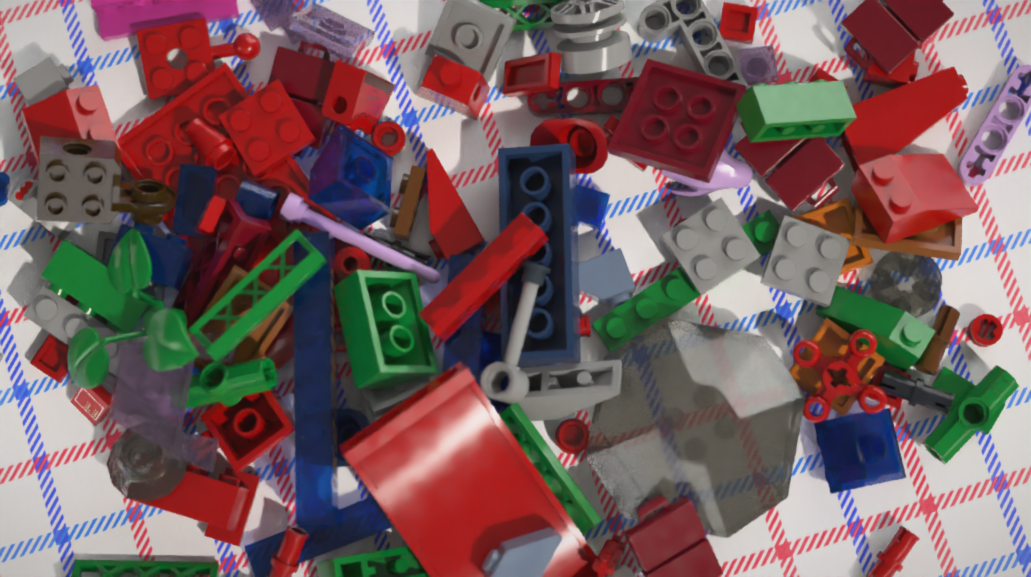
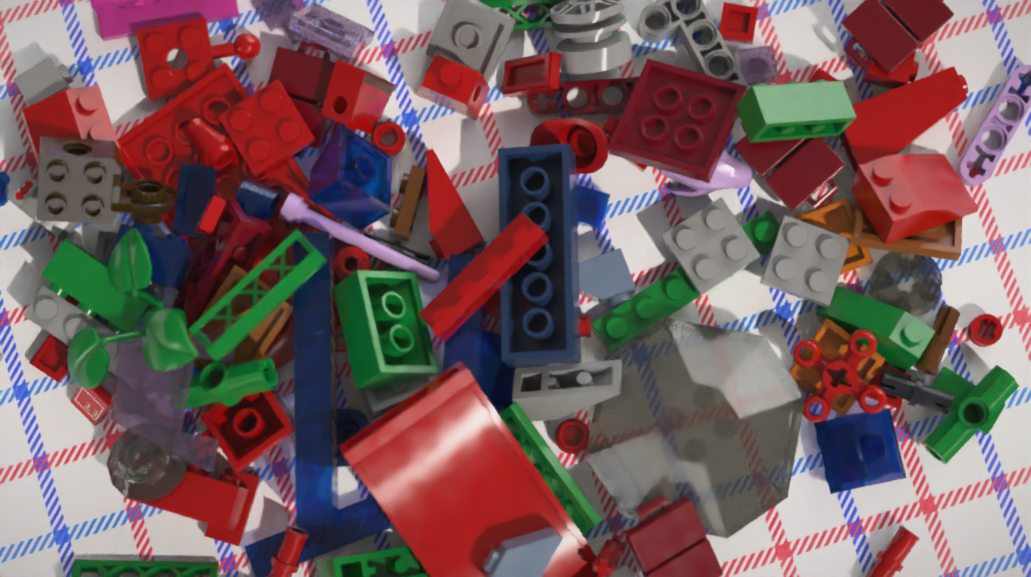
light grey piece [481,262,551,404] -> none

